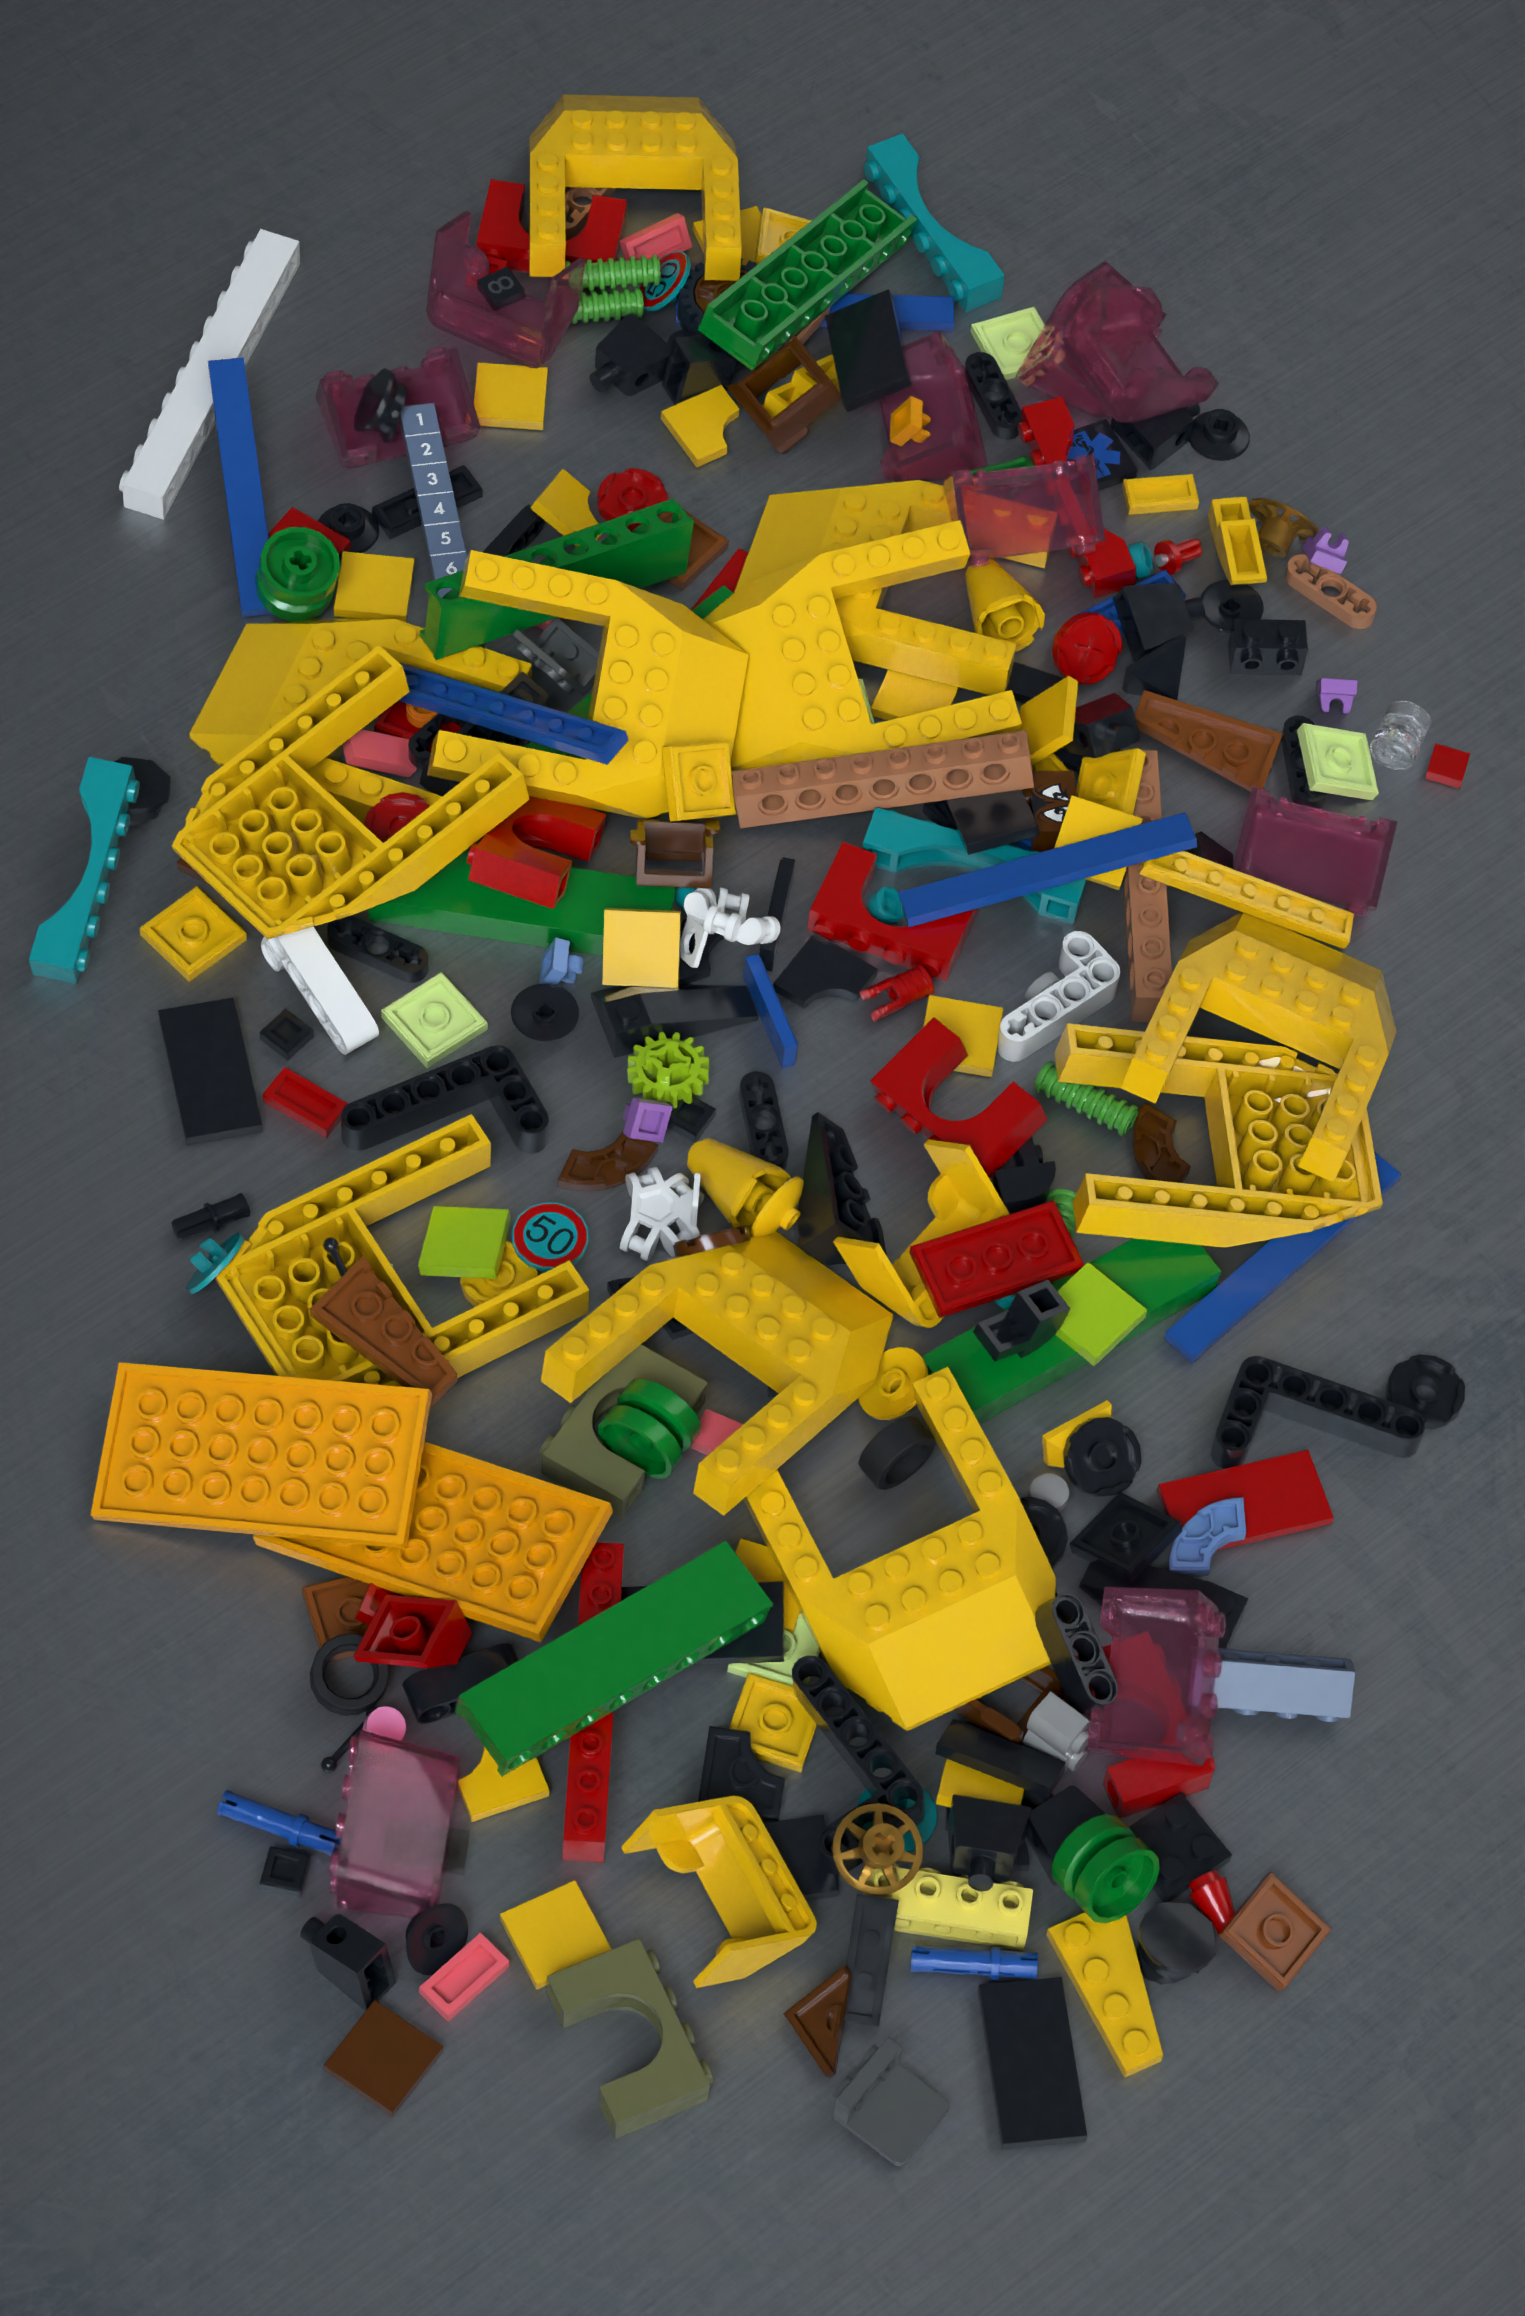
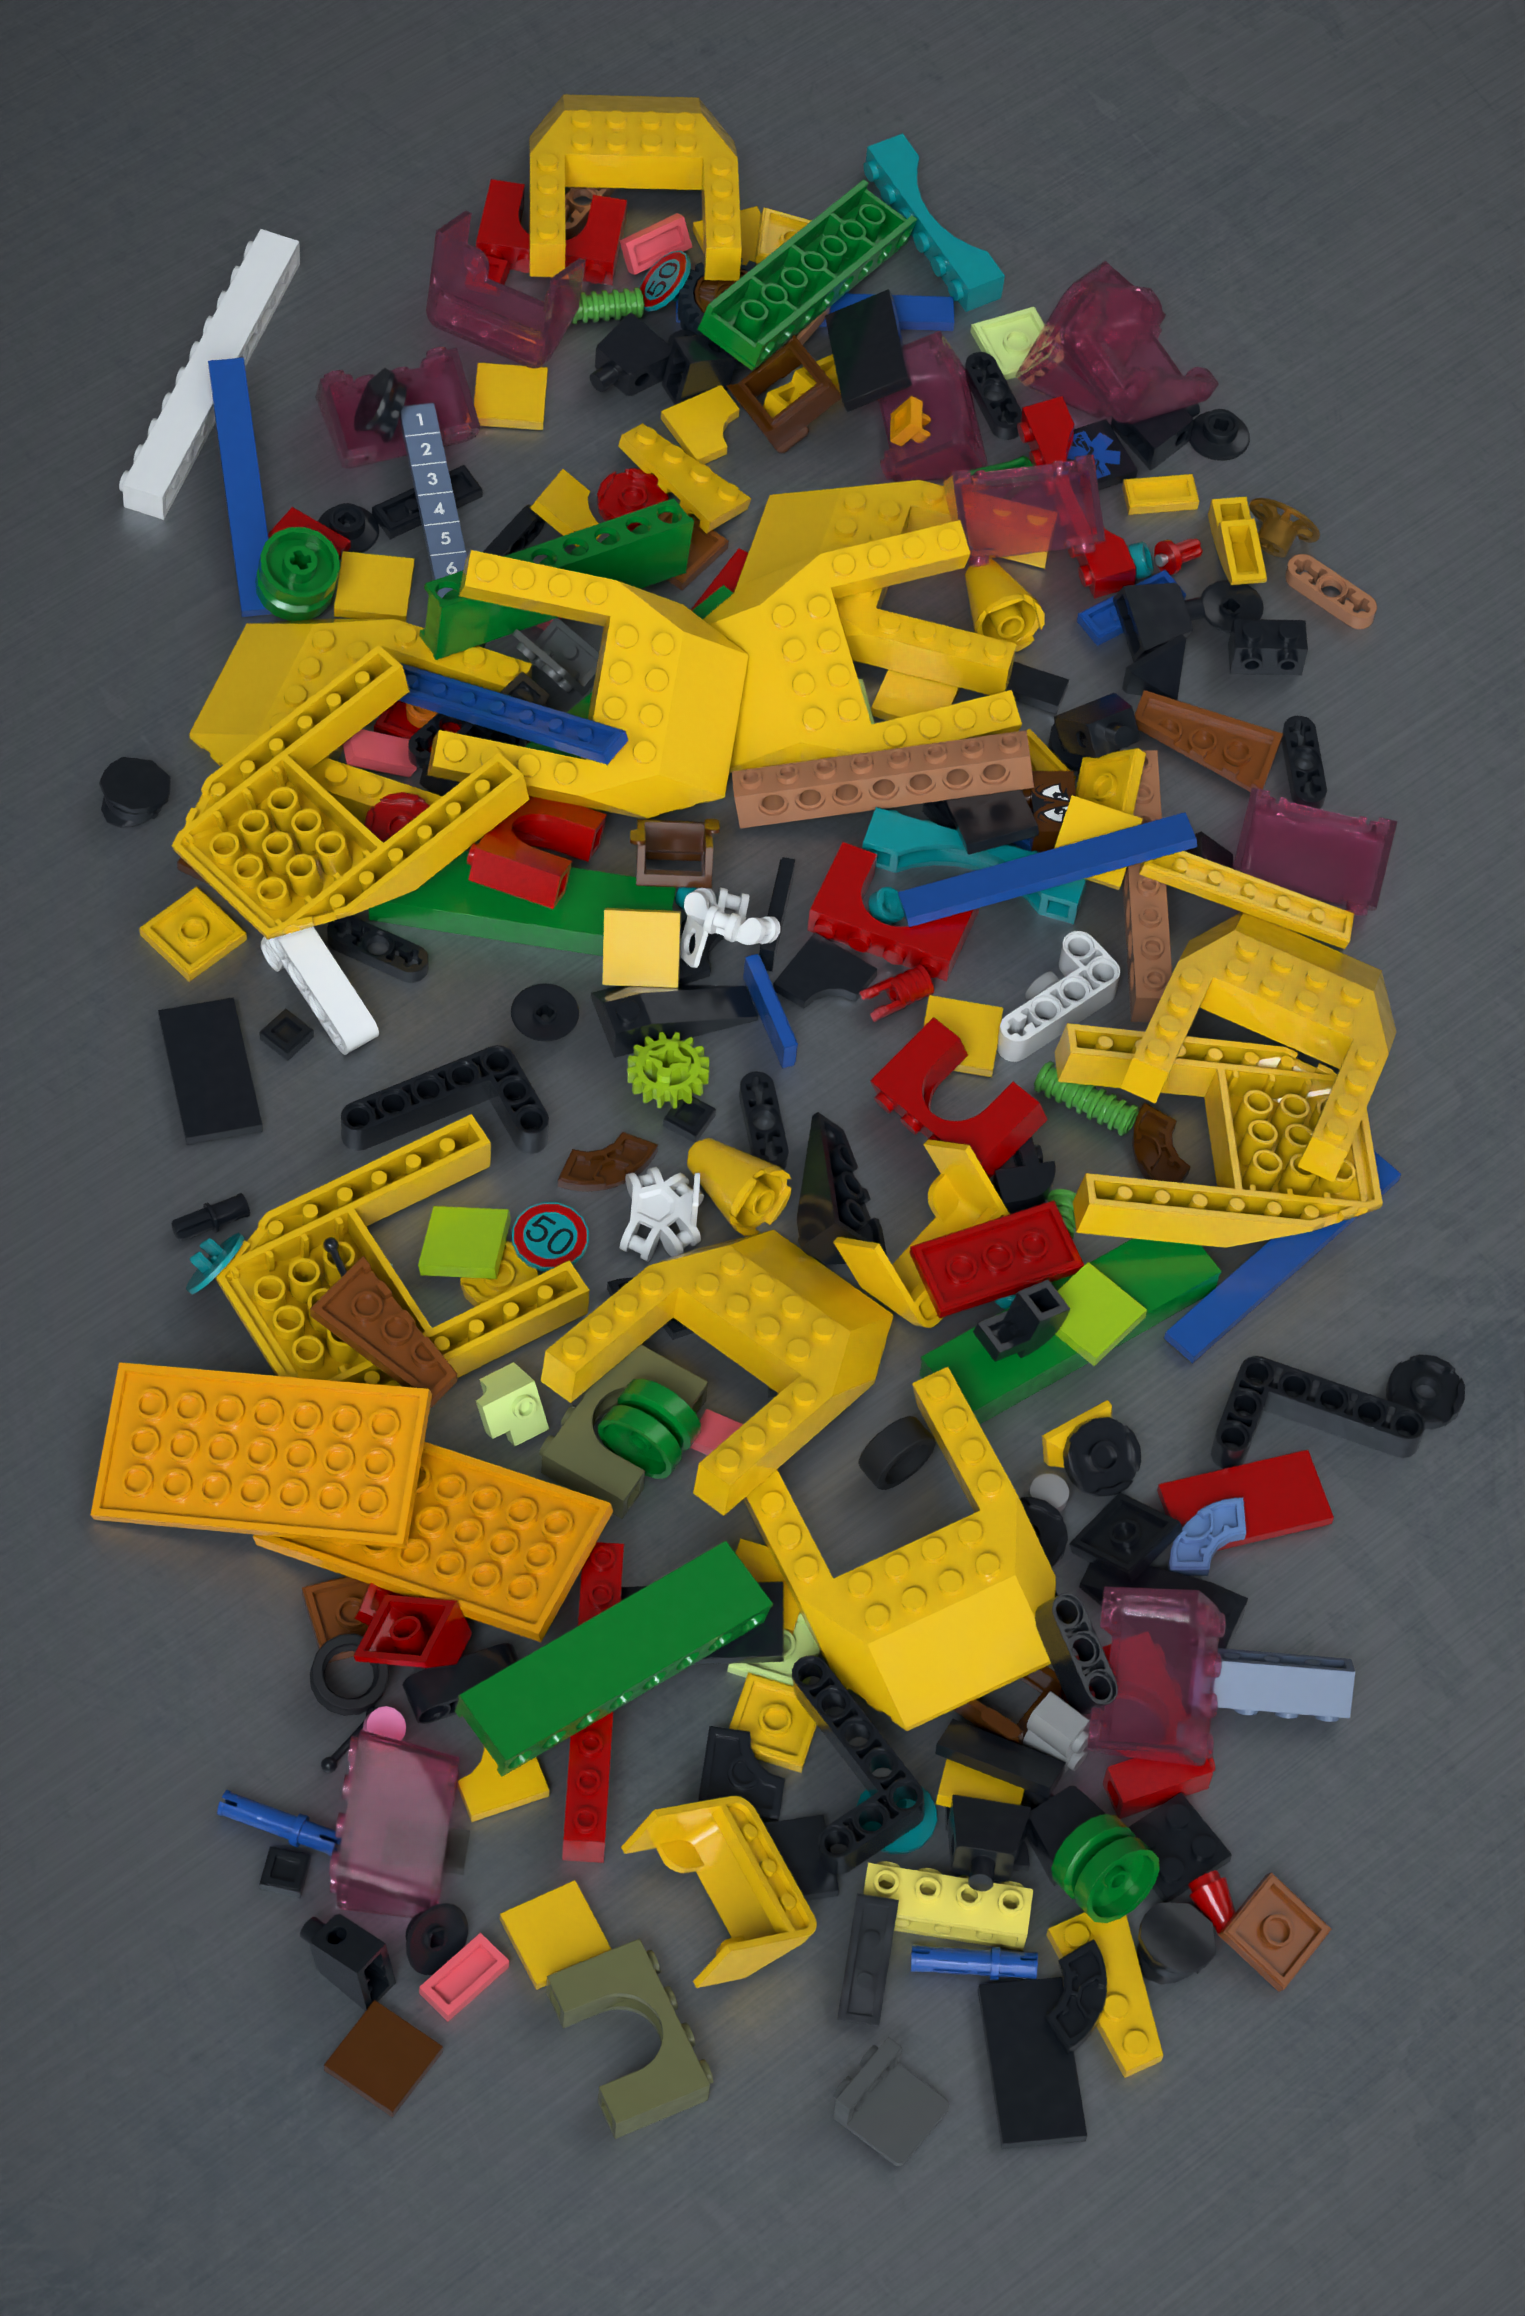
teal arch [29,757,140,984] -> none
red tile [263,1067,348,1139] -> none
yellowish green tile [381,972,488,1069] -> none
black tile [477,266,525,311] -> none
medium blue tile [539,938,584,985] -> none
bright green piece [564,254,661,293] -> none
medium lavender tile [622,1097,673,1143] -> none
yellow tile [662,740,736,822] -> none
reddish brown tile [673,1225,751,1256] -> none
yellow dish [750,1176,804,1237] -> none
reddish brown tile [783,1966,852,2078] -> none
pearl gold wheel [832,1803,923,1895] -> none
yellow dish [858,1347,928,1420] -> none
yellow tile [1019,676,1078,766] -> none
red tile [1052,612,1122,685] -> none
yellowish green tile [1297,723,1379,801] -> none
medium lavender tile [1302,527,1349,574] -> none
medium lavender tile [1316,678,1358,715] -> none
clear wheel [1369,700,1432,770] -> none
red tile [1425,743,1471,789] -> none
none -> yellowish green brick [476,1362,549,1446]
none -> yellow wing [618,423,751,534]
none -> black tile [1045,1939,1107,2055]

